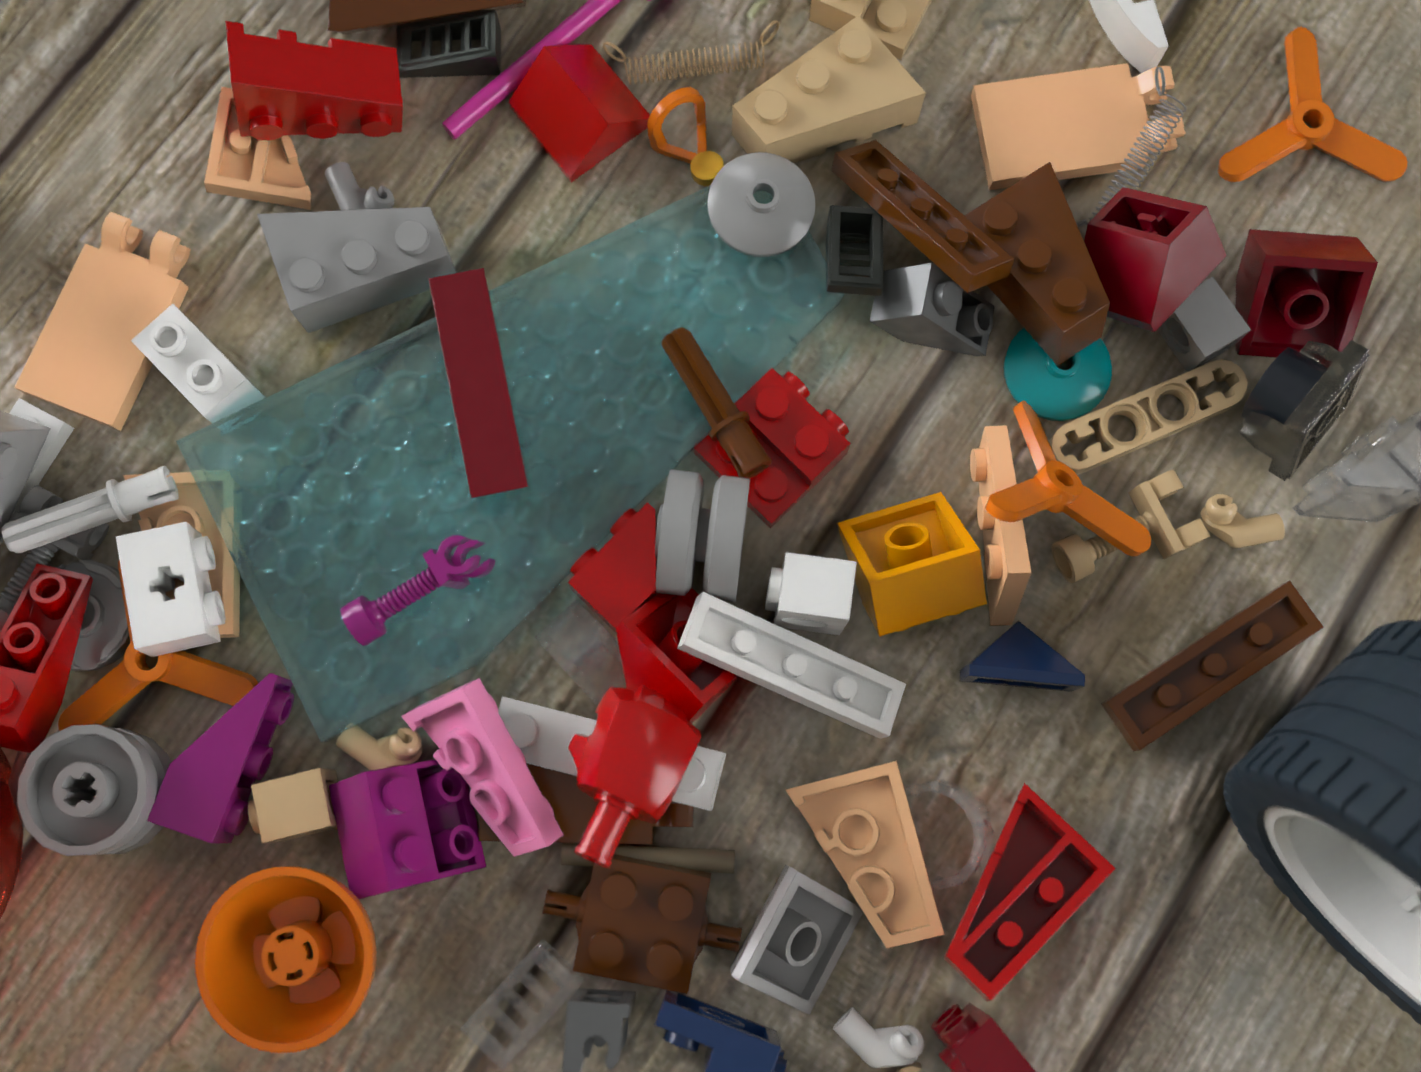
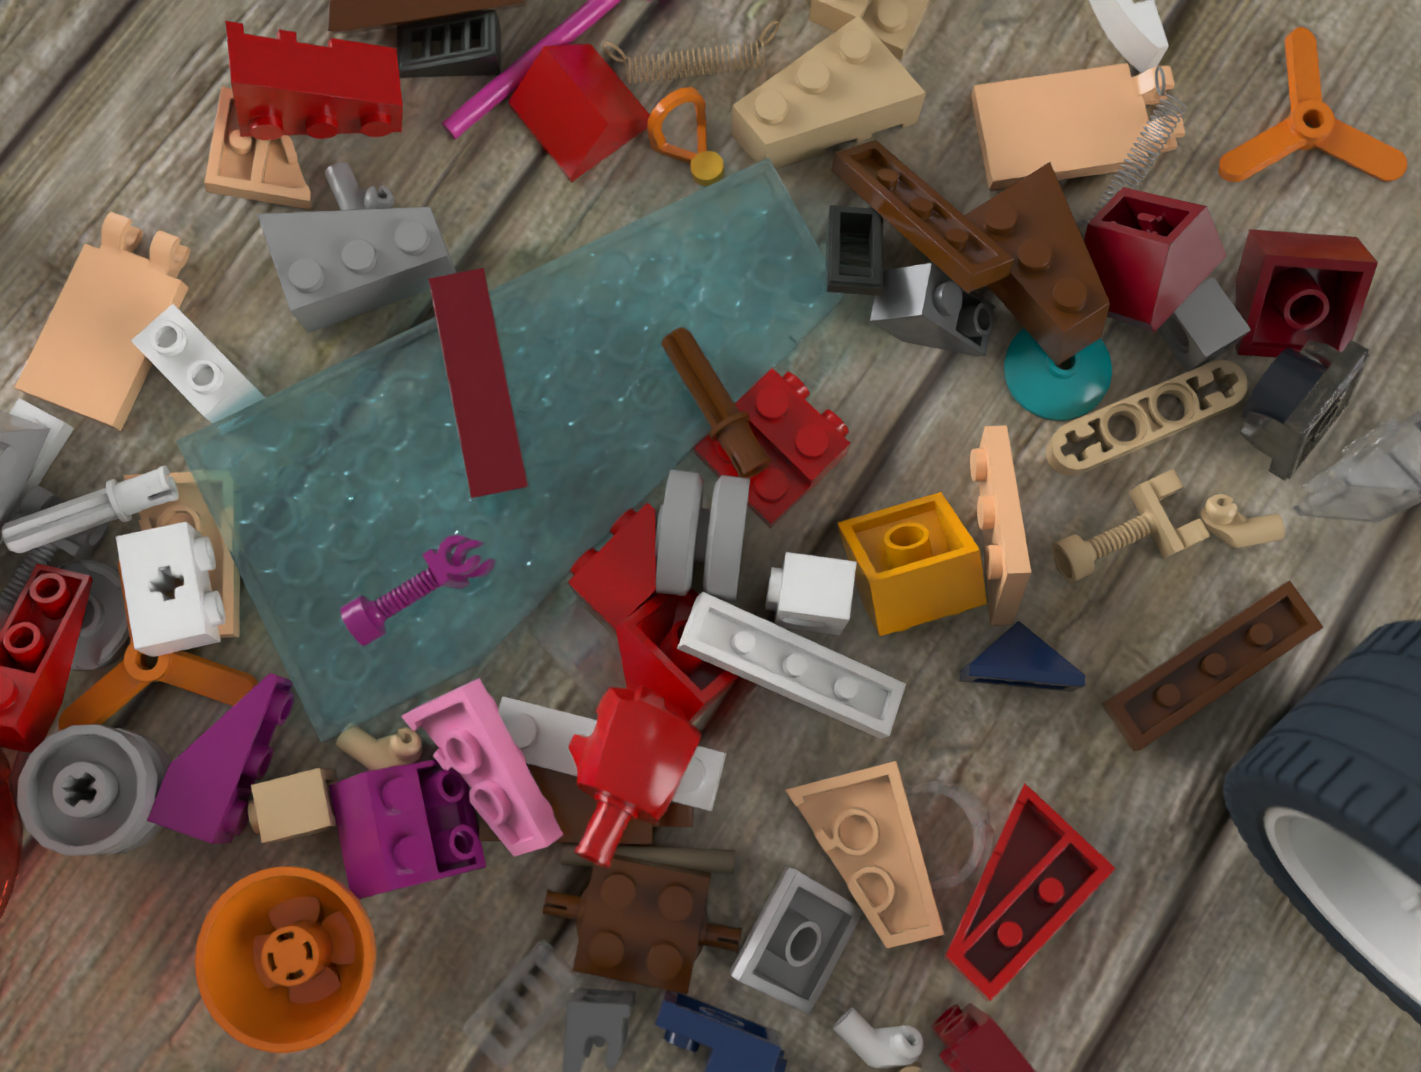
light grey dish [708,152,815,257] -> none
orange piece [985,400,1151,557] -> none

